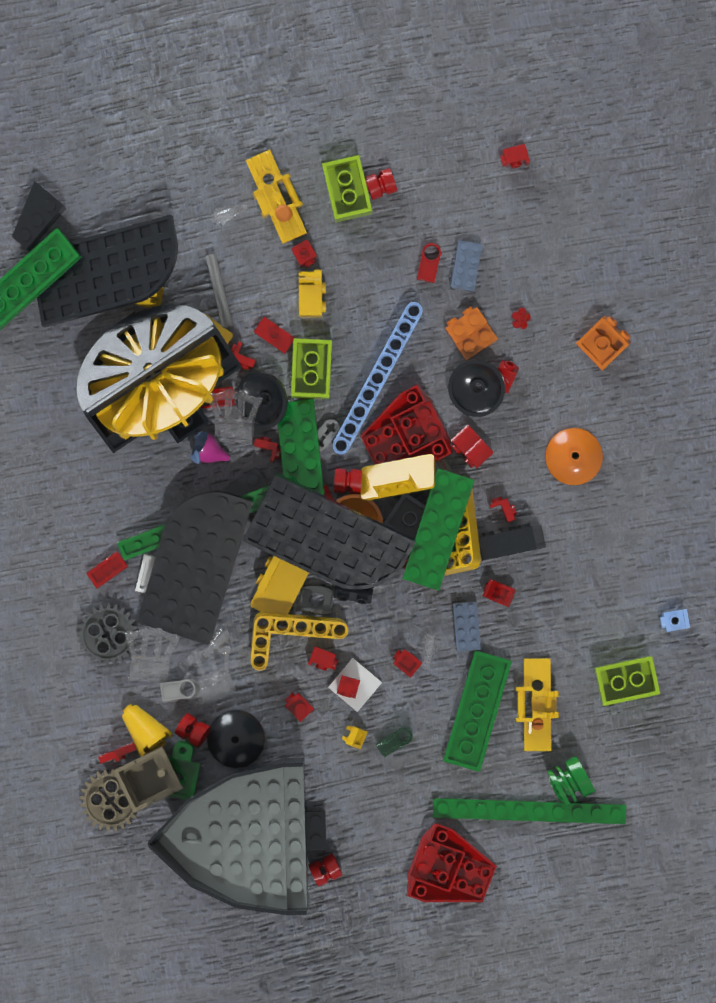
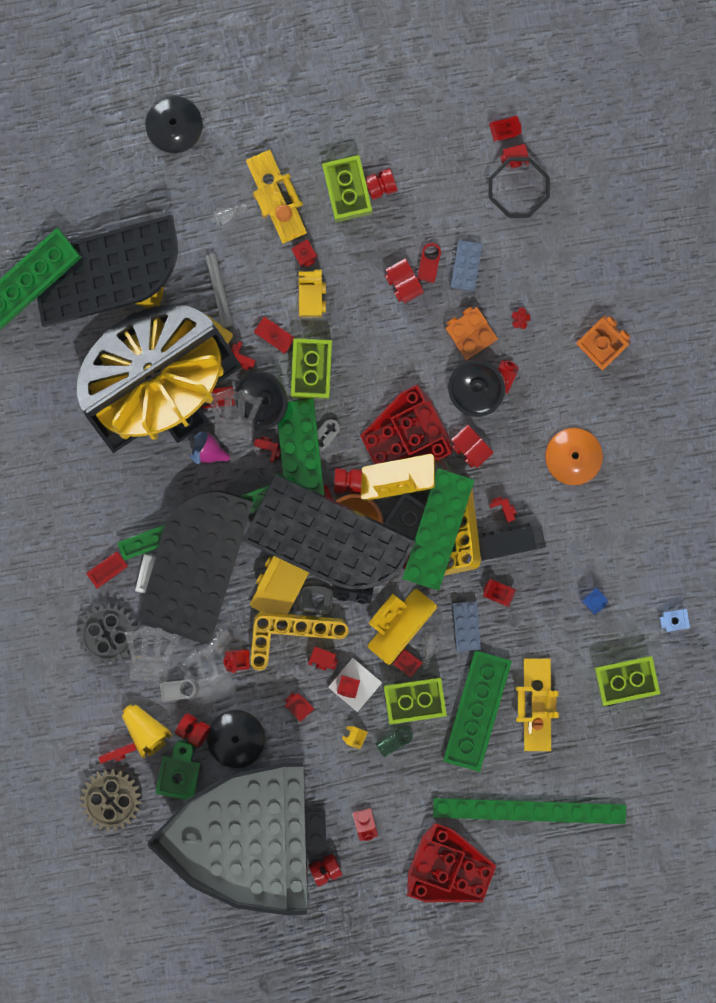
black wedge [12,181,66,252] -> none
dark tan piece [114,746,183,813] -> none
light blue beam [333,302,423,455] -> none
green wheel [547,756,595,807] -> none
none -> black dish [145,96,203,154]
none -> red bracket [223,649,250,673]
none -> bracket [352,808,378,841]
none -> yellow bracket [368,589,437,665]
none -> red brick [384,258,424,304]
none -> lime brick [384,677,447,725]
none -> red bracket [489,115,522,142]
none -> black piece [489,157,550,218]
none -> blue brick [581,588,608,615]

